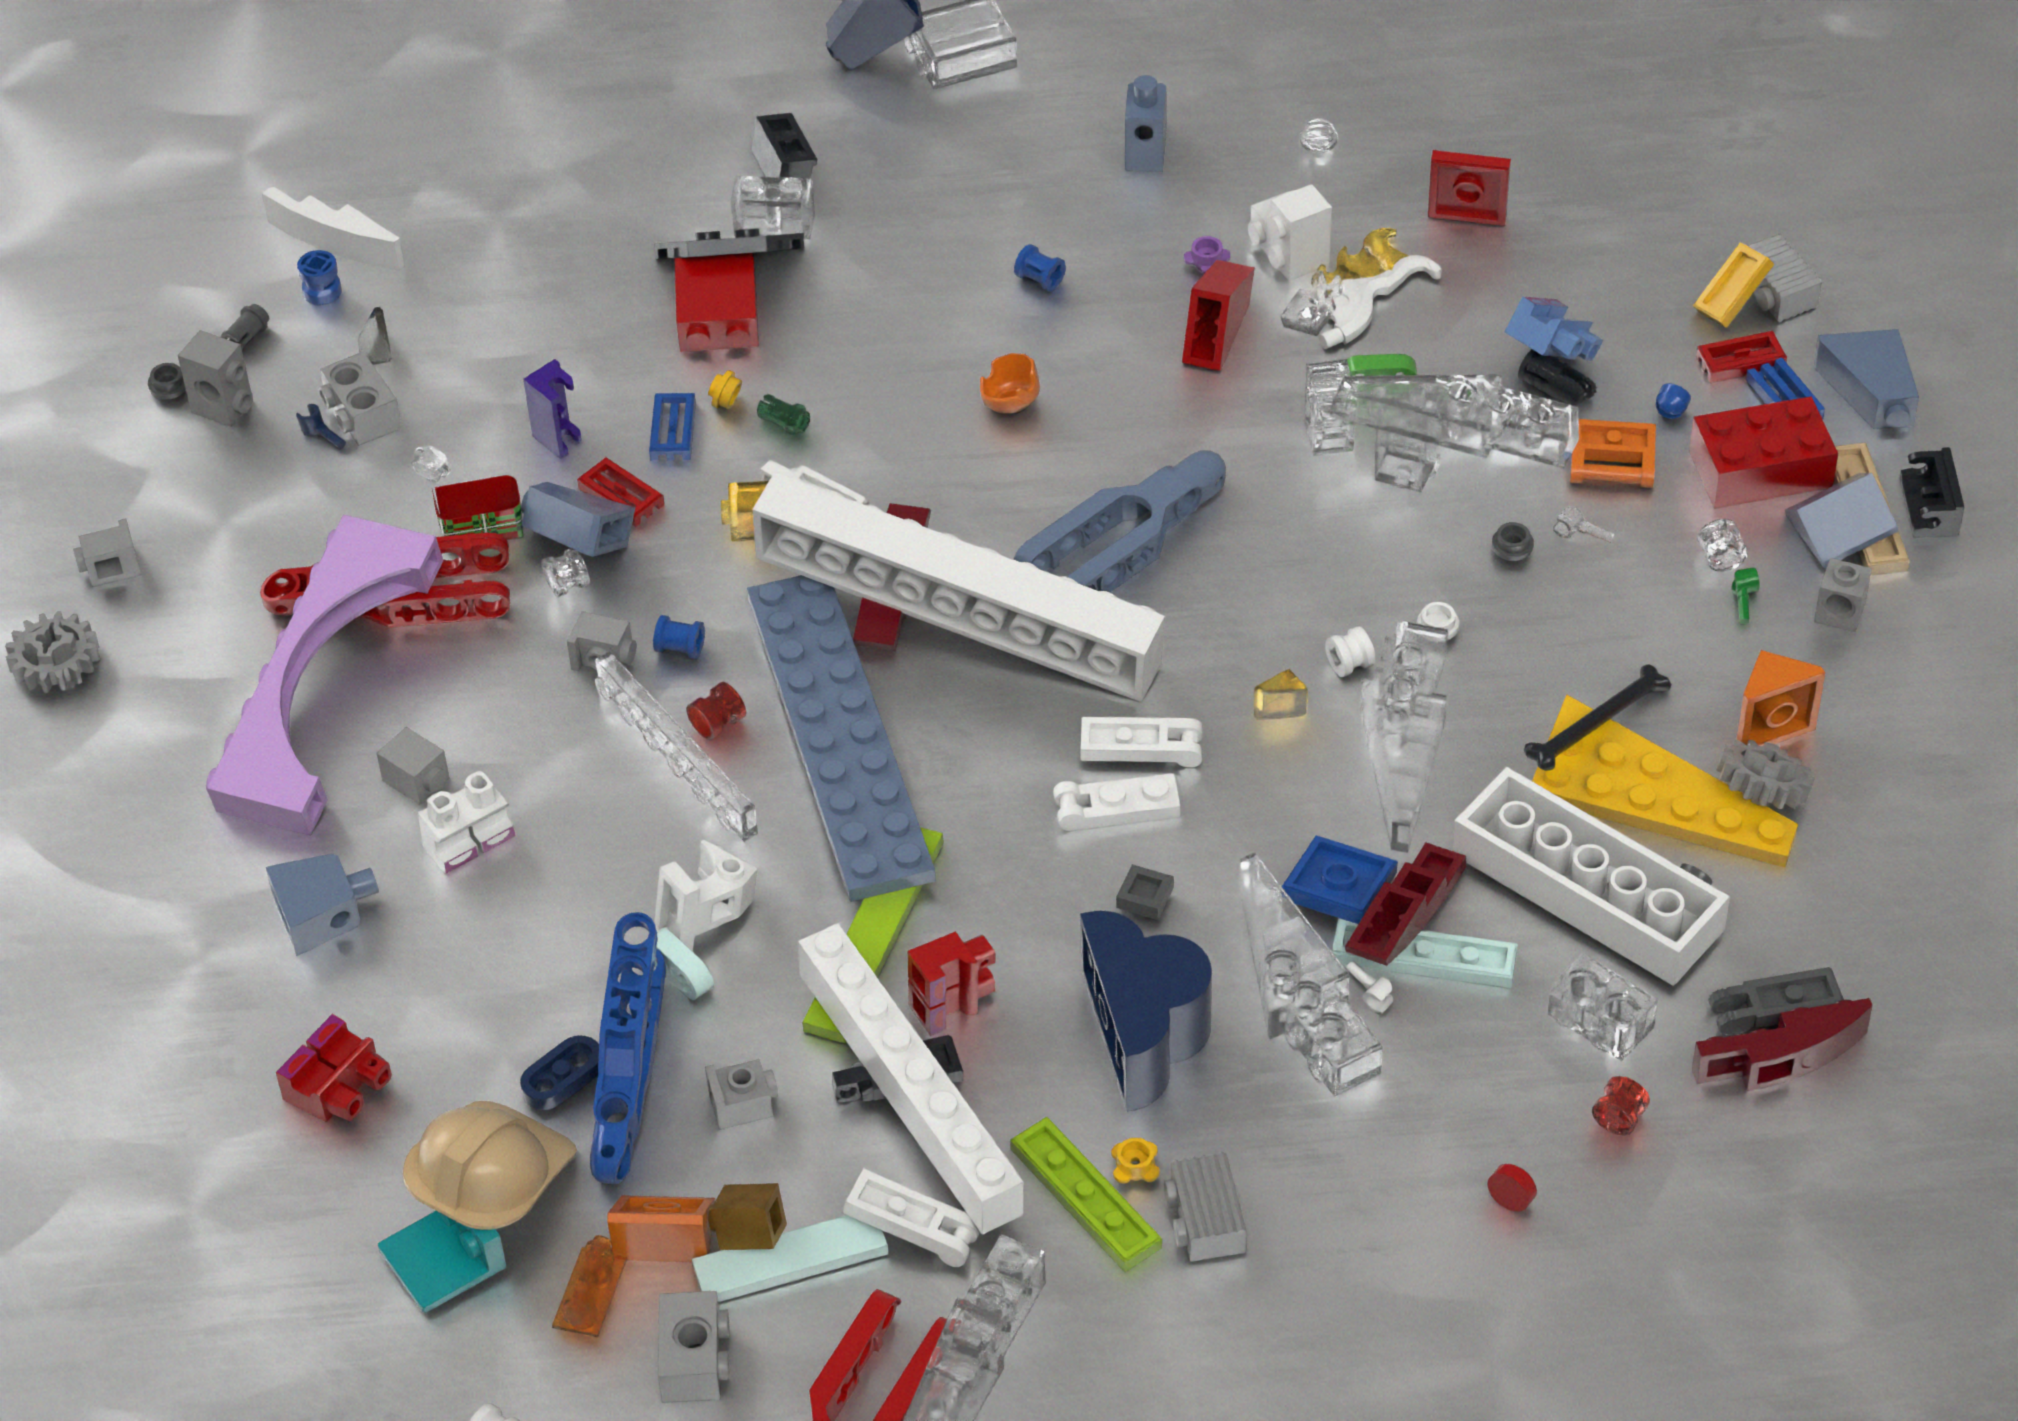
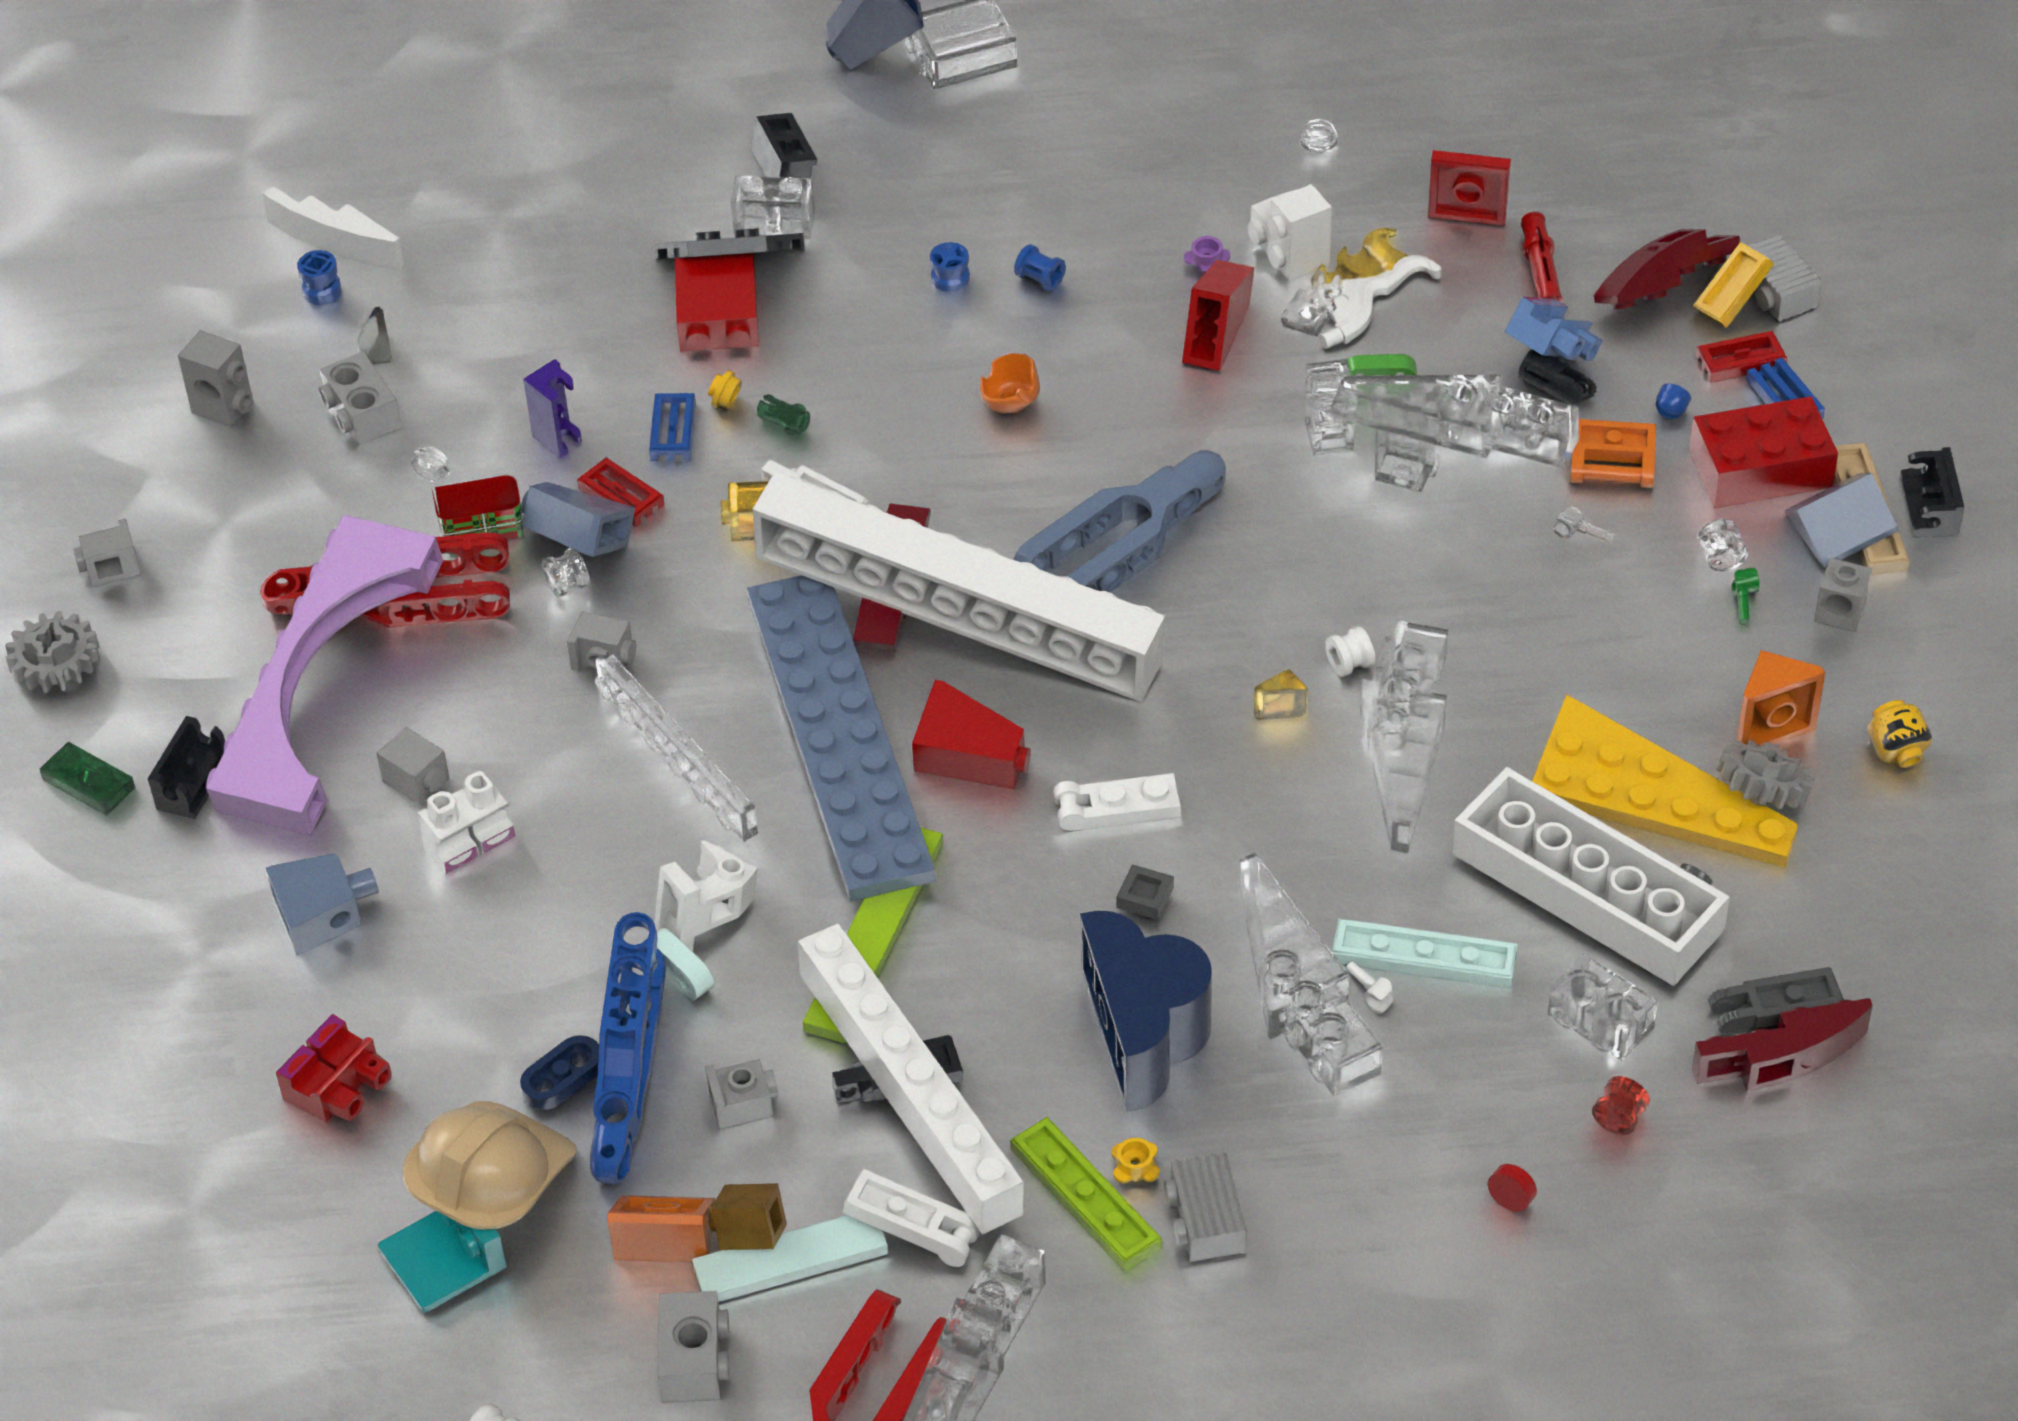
dark grey plate [148,363,186,399] -> none
dark grey pin [221,304,270,350] -> none
dark blue hand [296,404,346,449] -> none
clear orange hinge [552,1235,628,1337] -> none
blue bush [653,615,705,659] -> none
clear red wheel [686,681,747,740] -> none
red hips [907,931,996,1036] -> none
white plate [1080,717,1203,768] -> none
sand blue torso [1125,75,1167,172] -> none
blue tile [1280,835,1398,924] -> none
dark red slope [1345,842,1467,966] -> none
white plate [1417,602,1459,641] -> none
dark grey plate [1492,522,1534,561] -> none
black piece [1524,664,1672,771] -> none
sand blue slope [1814,329,1919,429] -> none
none -> clear green plate [39,741,135,816]
none -> black hinge [148,716,225,819]
none -> red slope [912,680,1031,789]
none -> blue wheel [930,242,970,292]
none -> red pin [1520,212,1564,302]
none -> dark red slope [1593,229,1740,310]
none -> yellow head [1867,700,1932,768]

